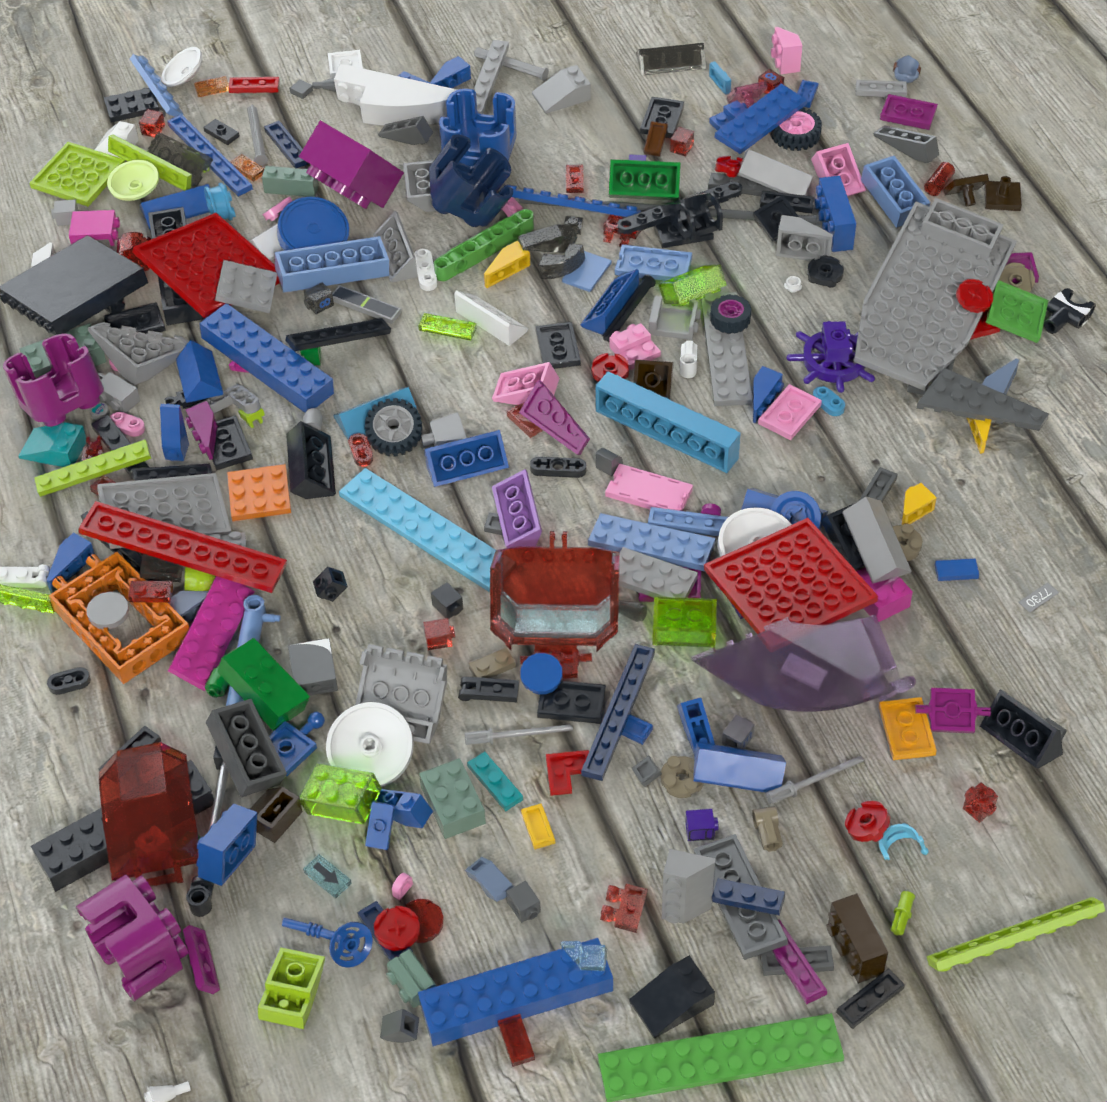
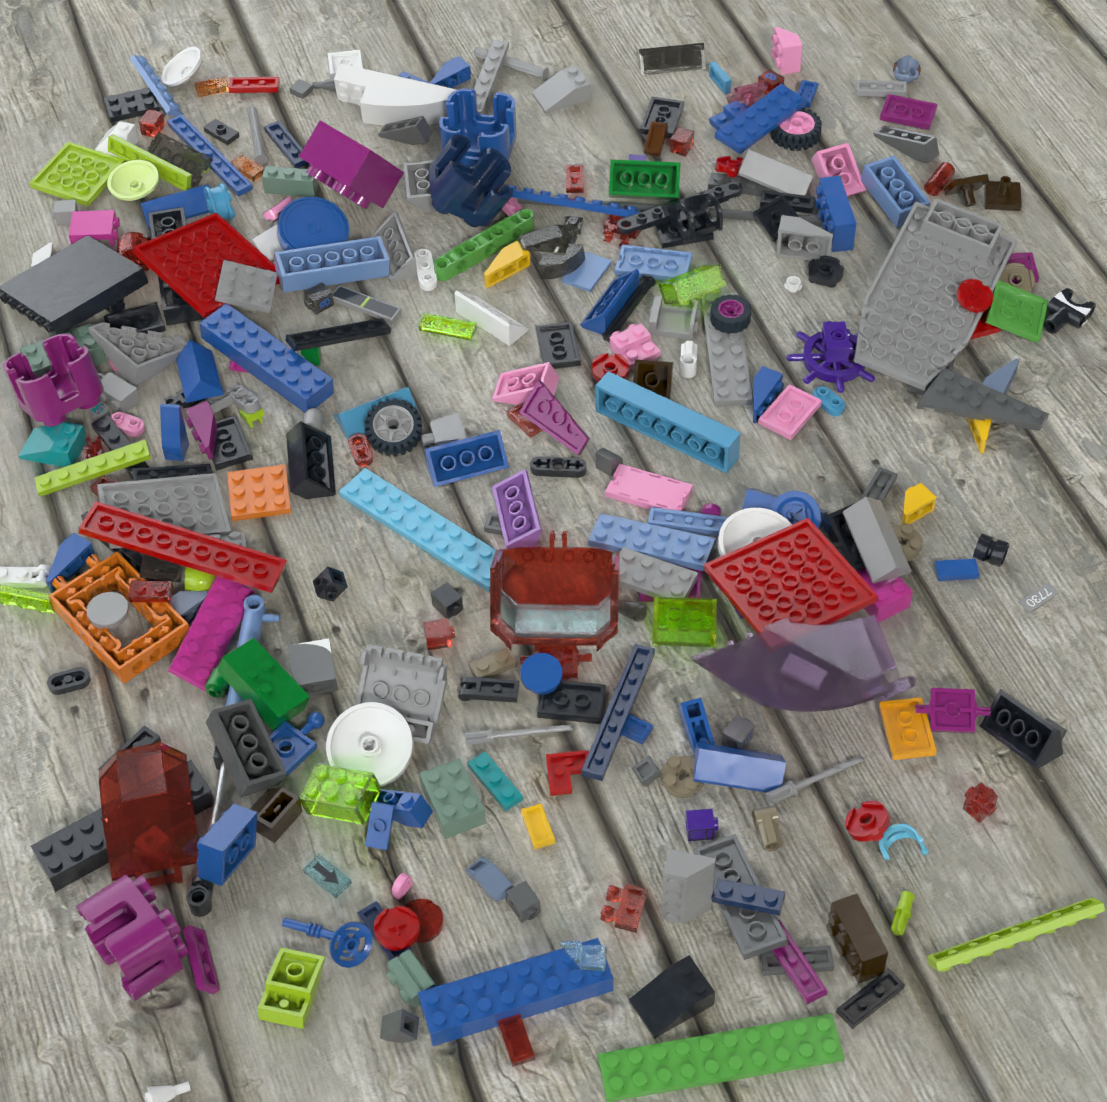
none -> black wheel [973,533,1010,567]

